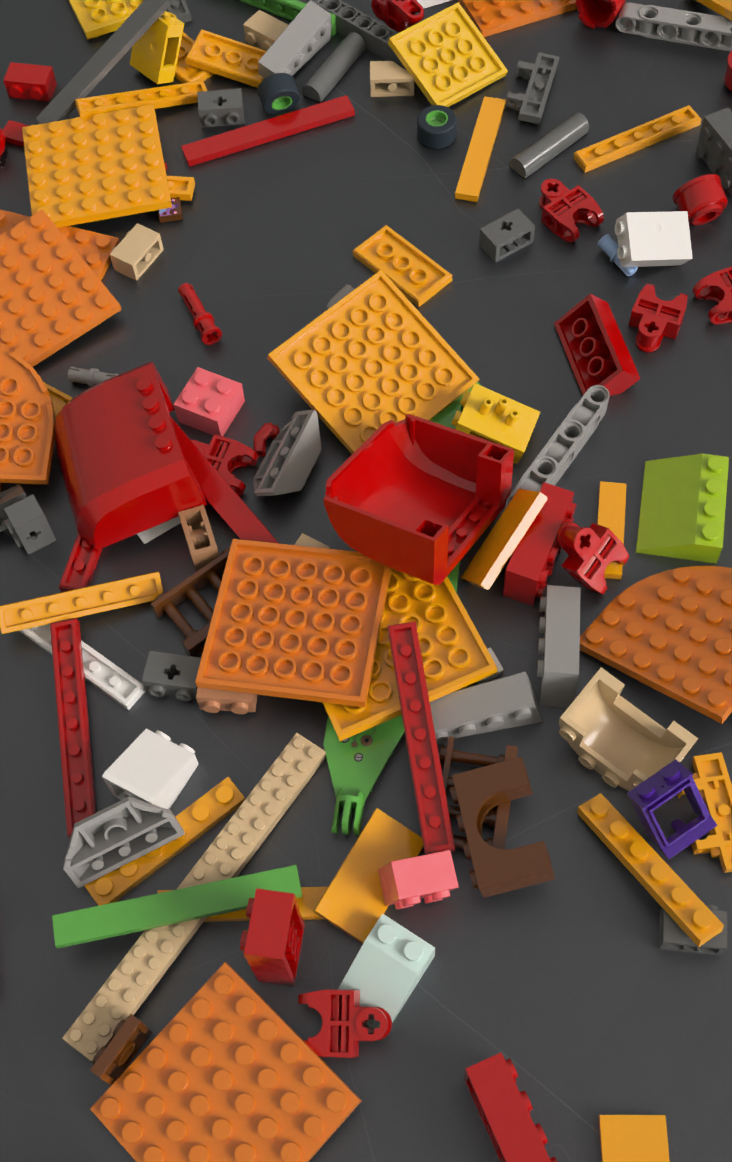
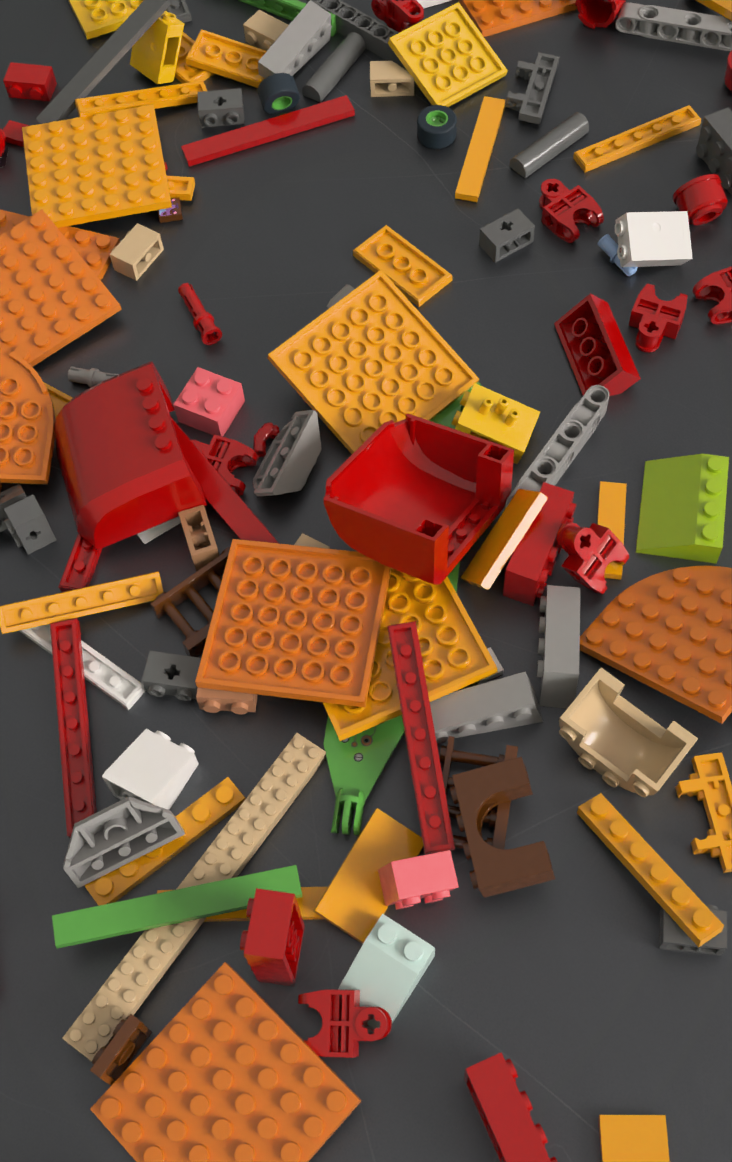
dark purple window [627,759,717,859] -> none

